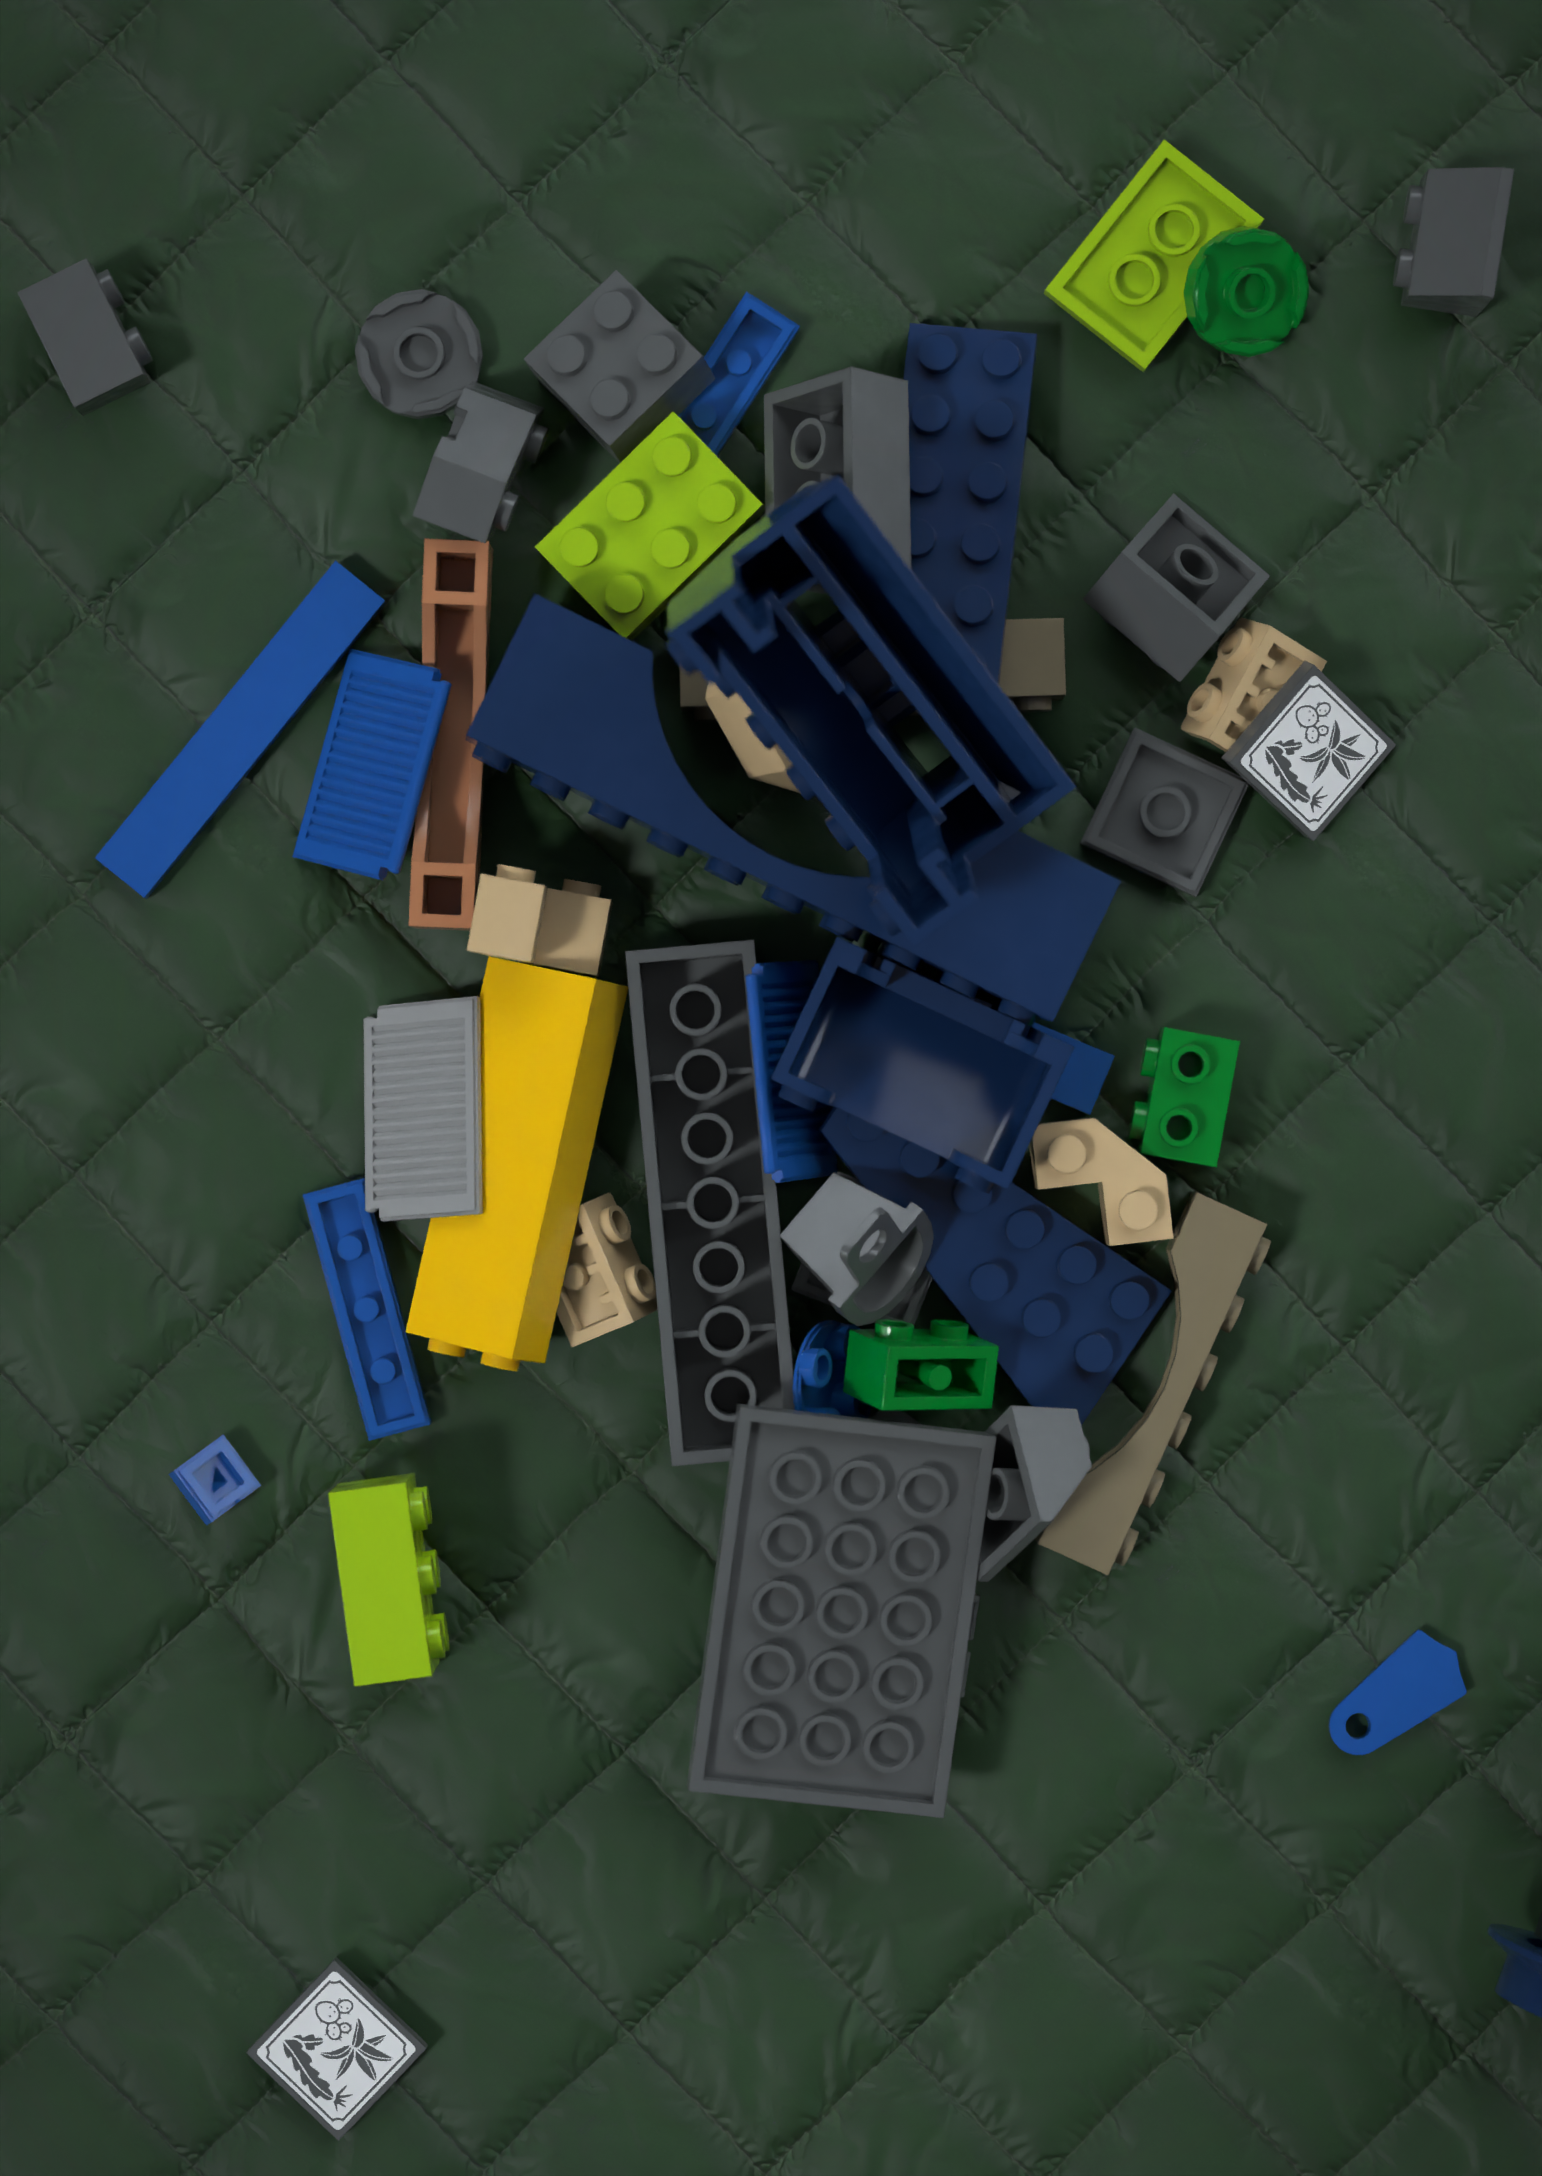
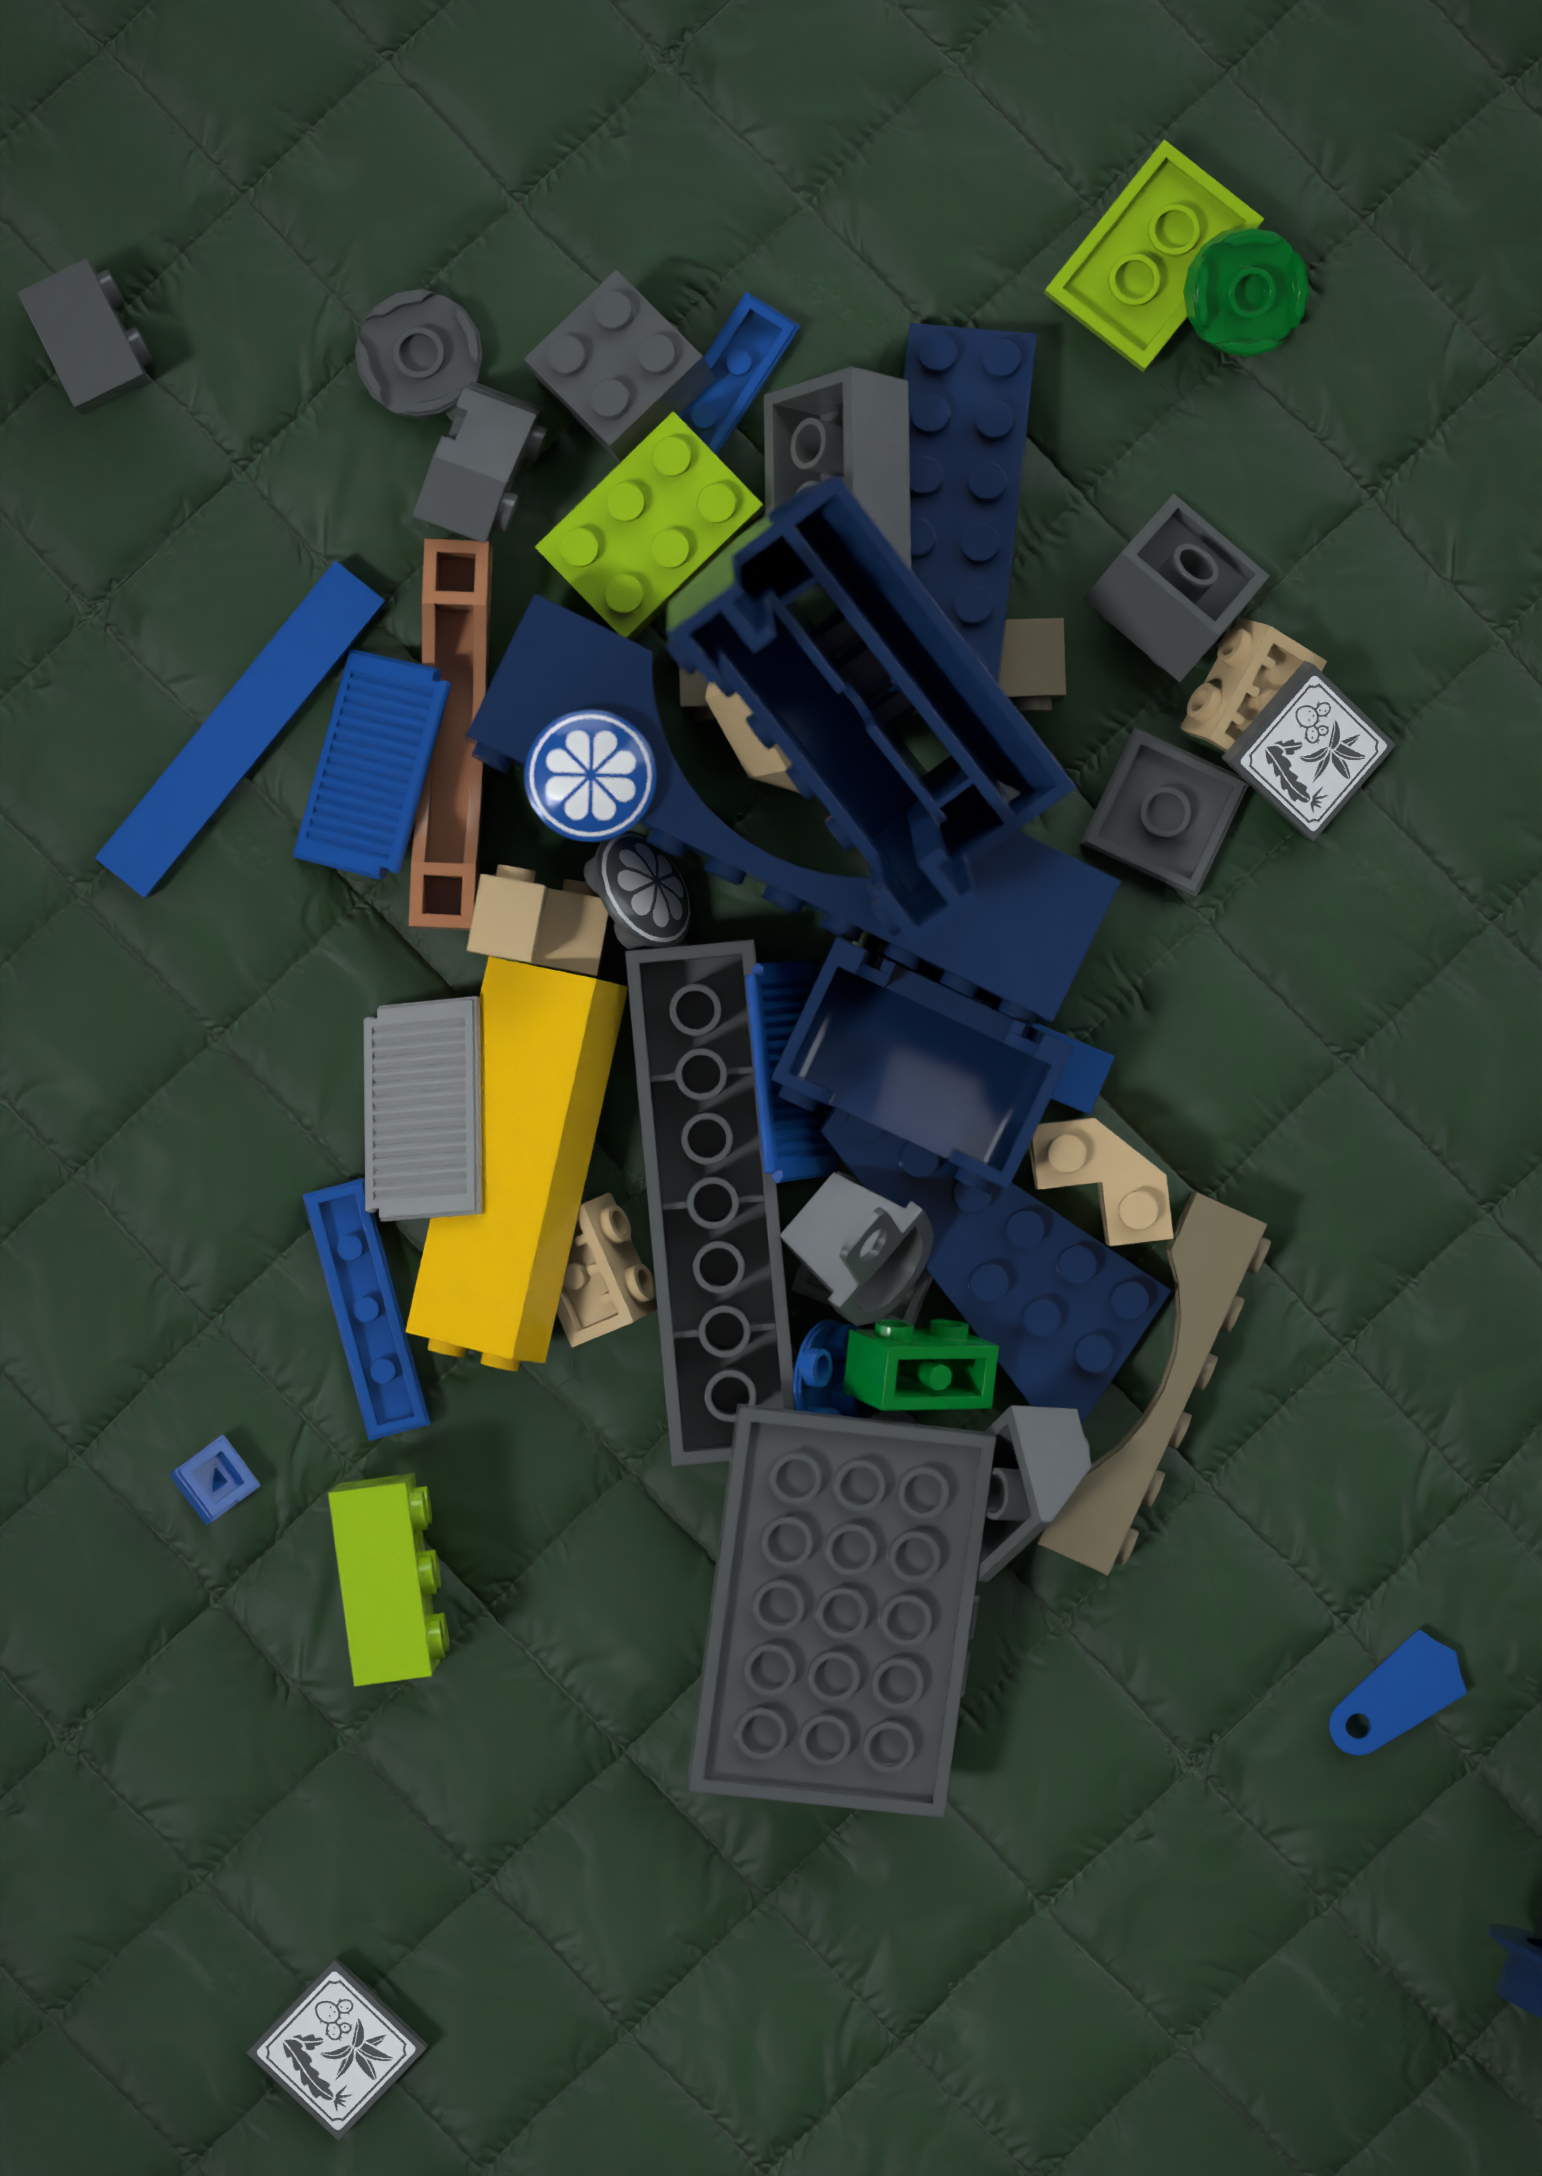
green brick [1128,1027,1240,1168] -> none
dark grey slope [1393,167,1514,317] -> none
none -> dish [525,710,656,842]
none -> dish [584,830,692,951]

